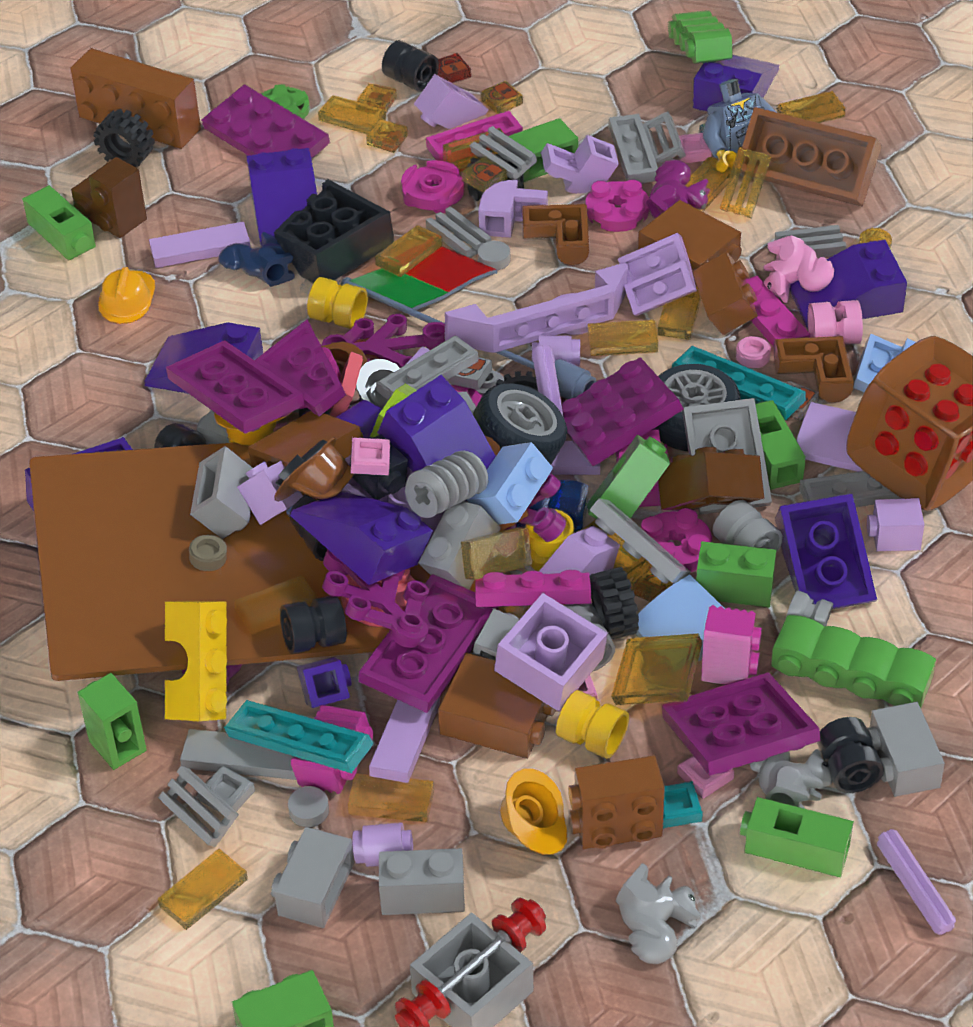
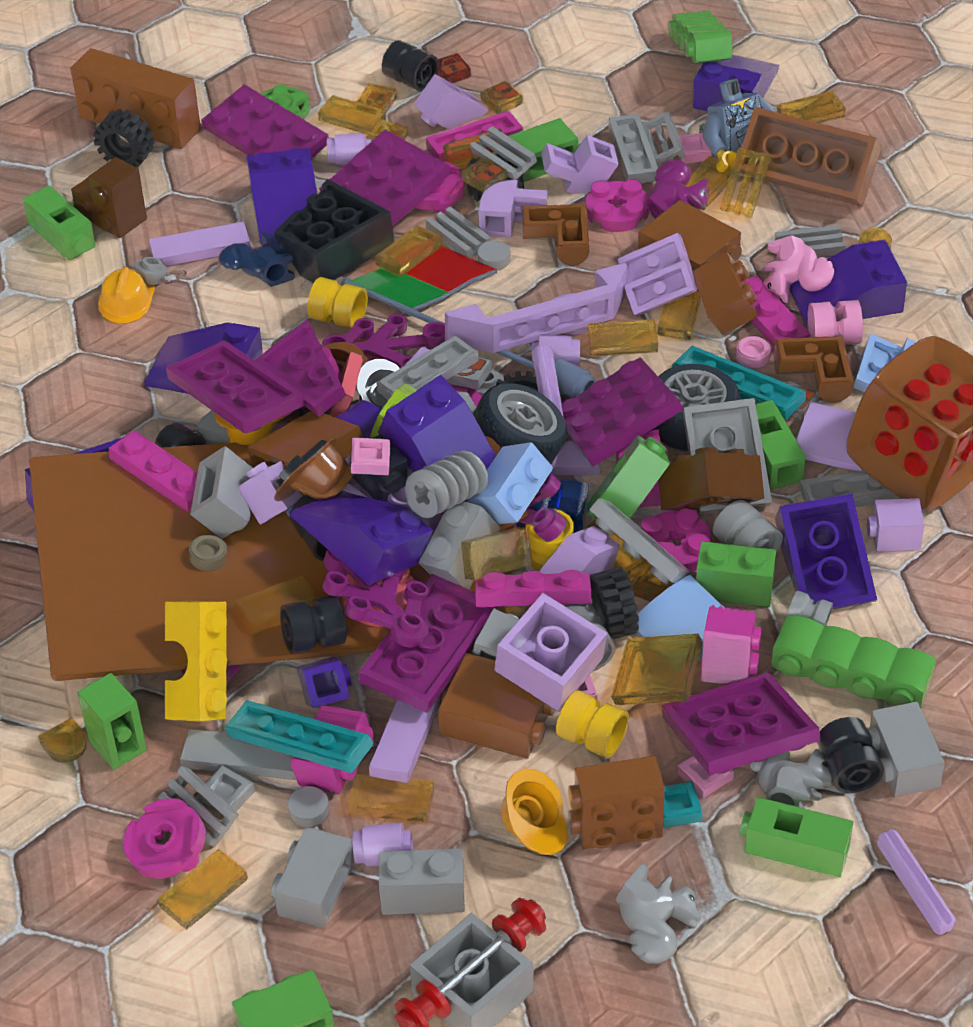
none -> clear yellow tile [38,717,87,763]
none -> dark pink plate [109,430,198,512]
none -> dark pink plate [123,798,206,879]
none -> light grey plate [134,257,167,285]
none -> magenta plate [319,129,451,227]
none -> lavender brick [327,133,371,166]

